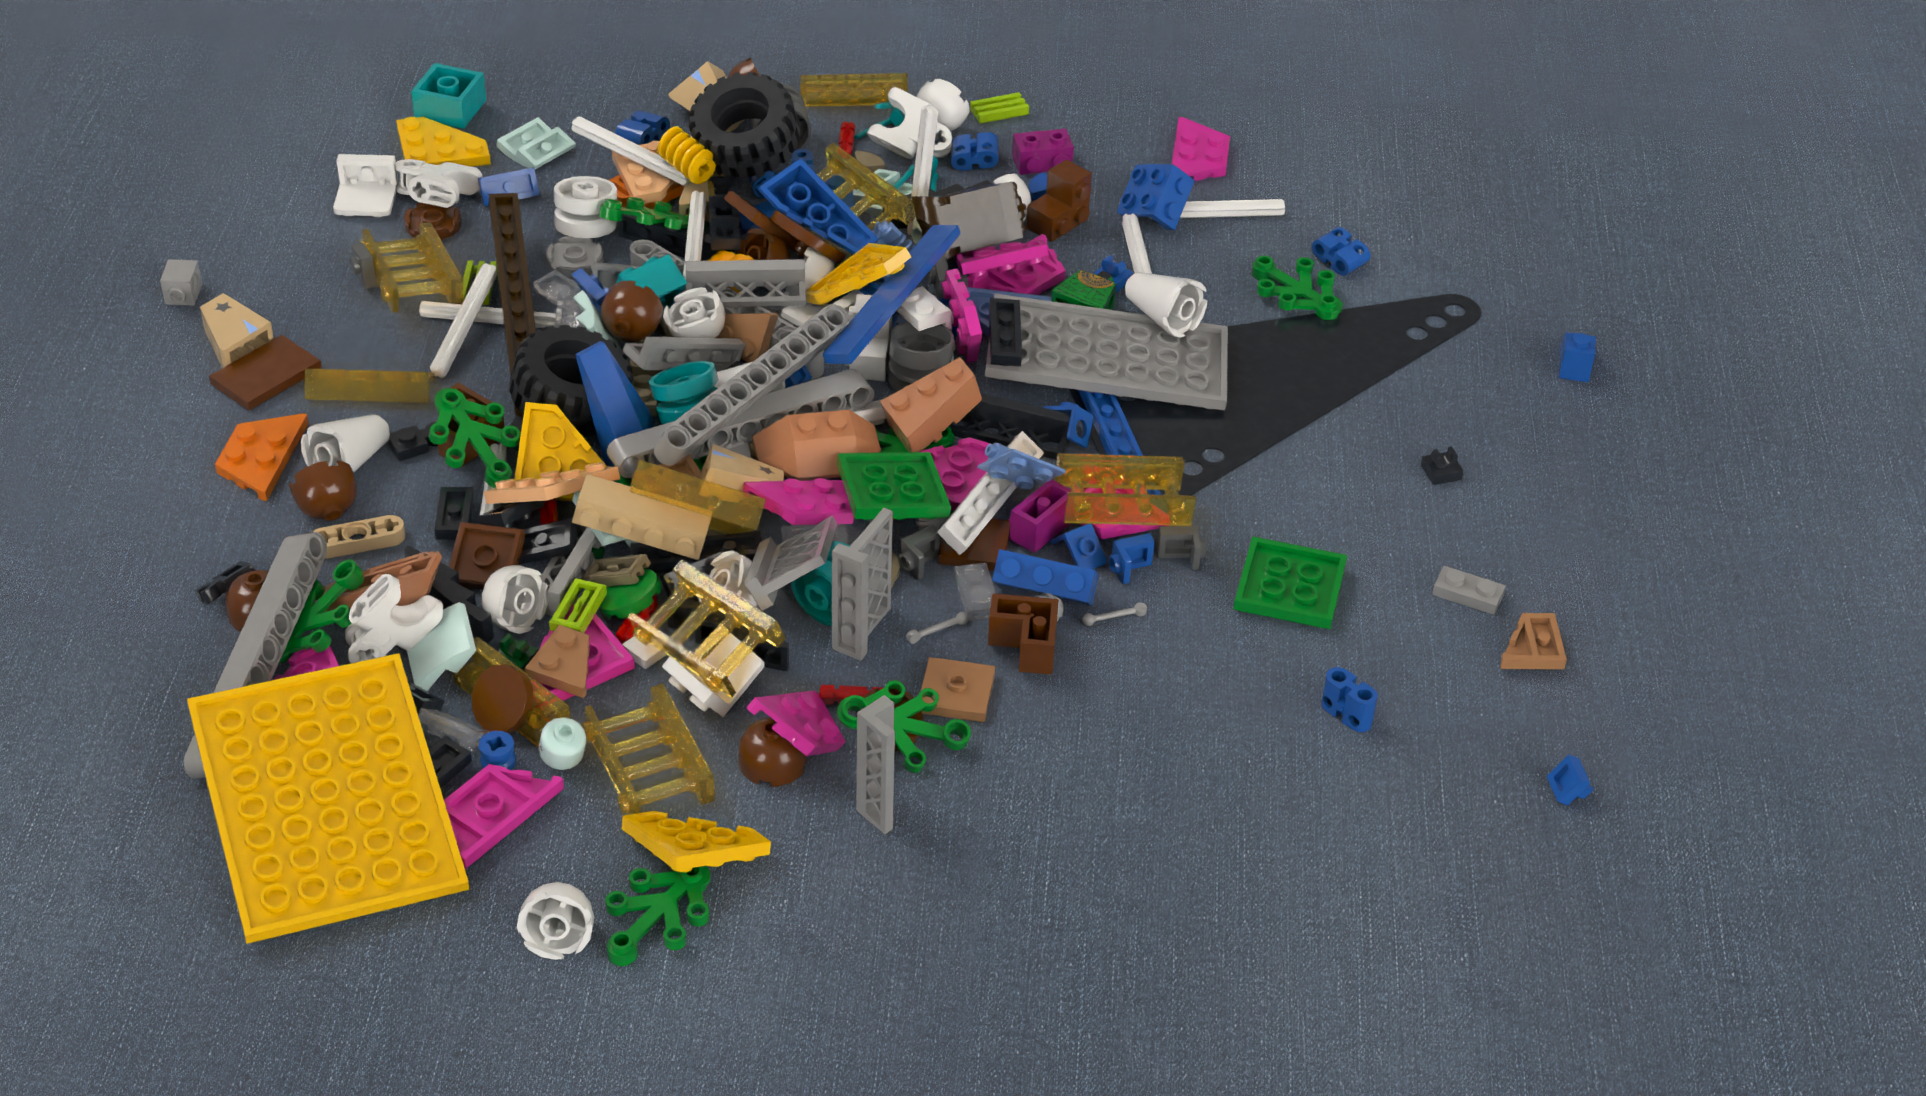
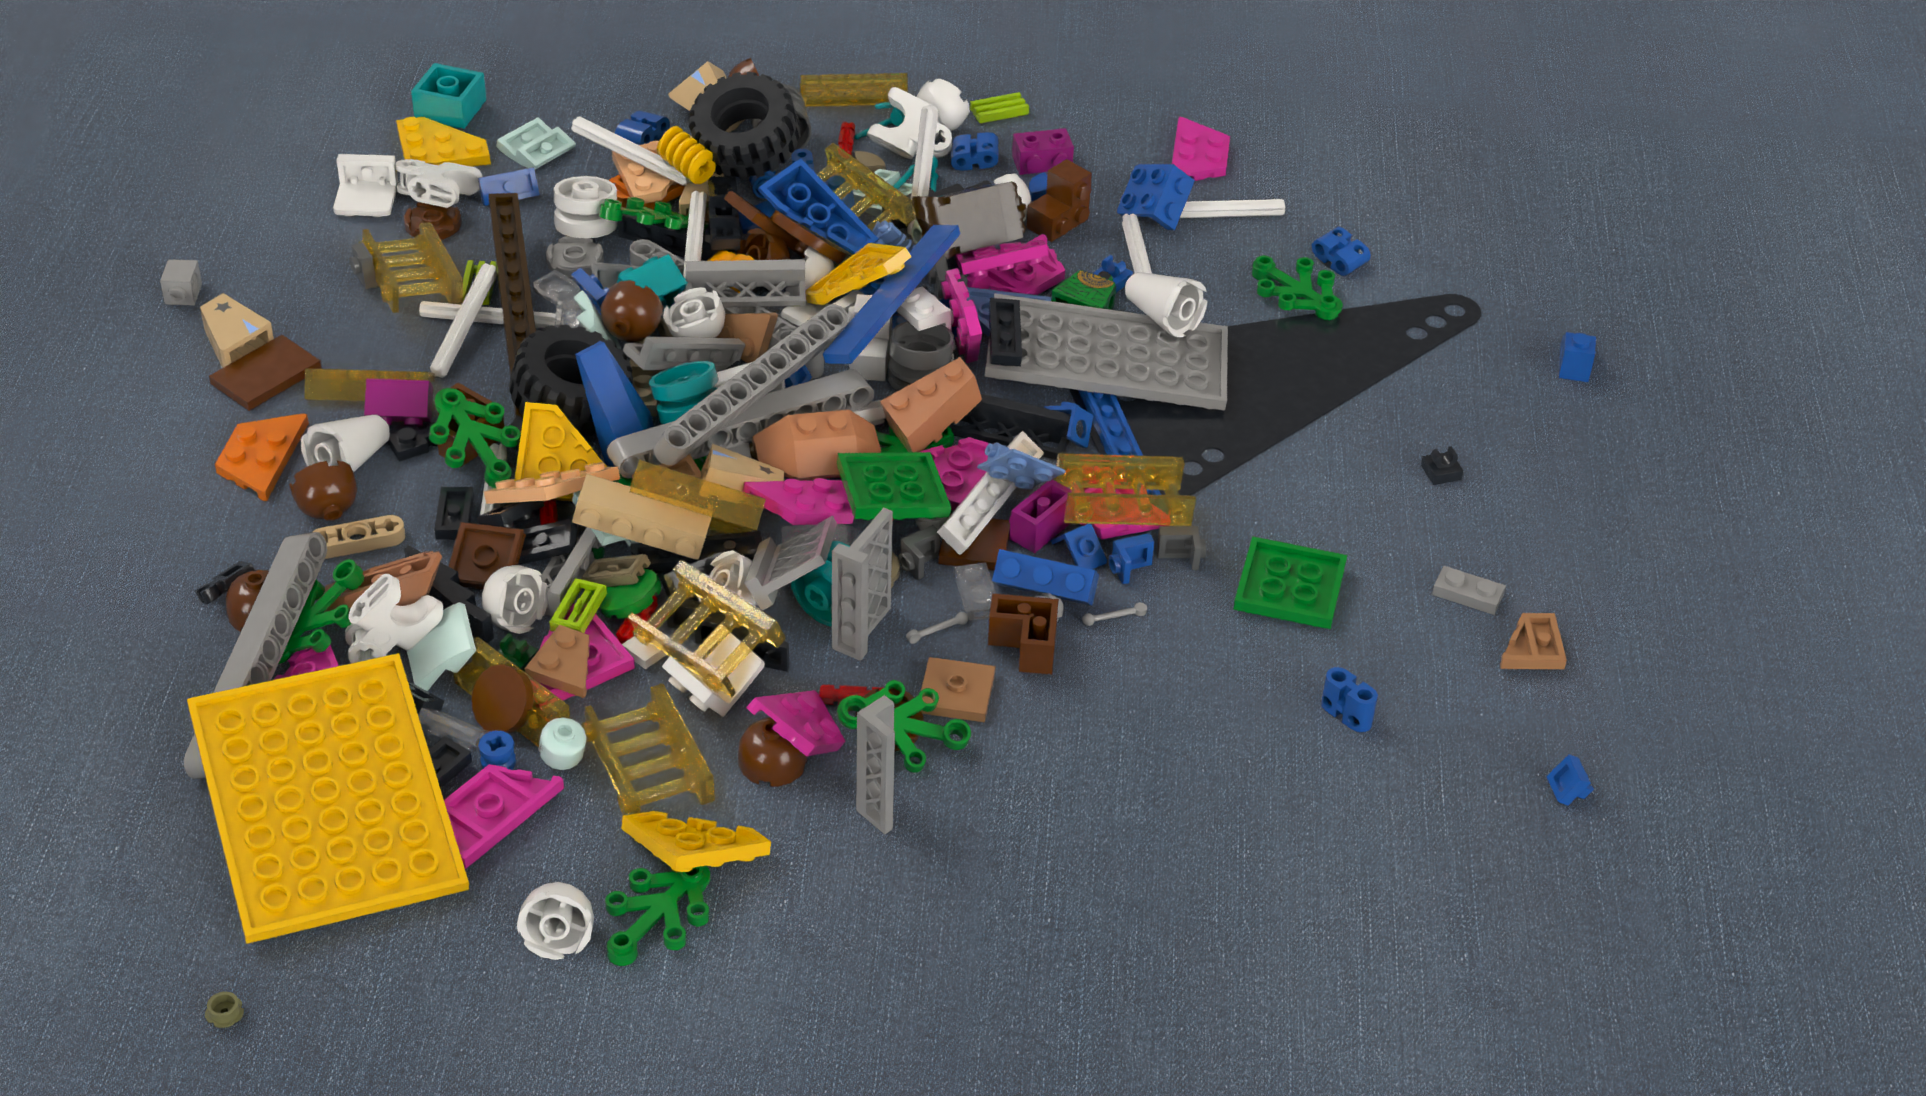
none -> olive plate [205,992,244,1028]
none -> magenta brick [364,379,433,427]

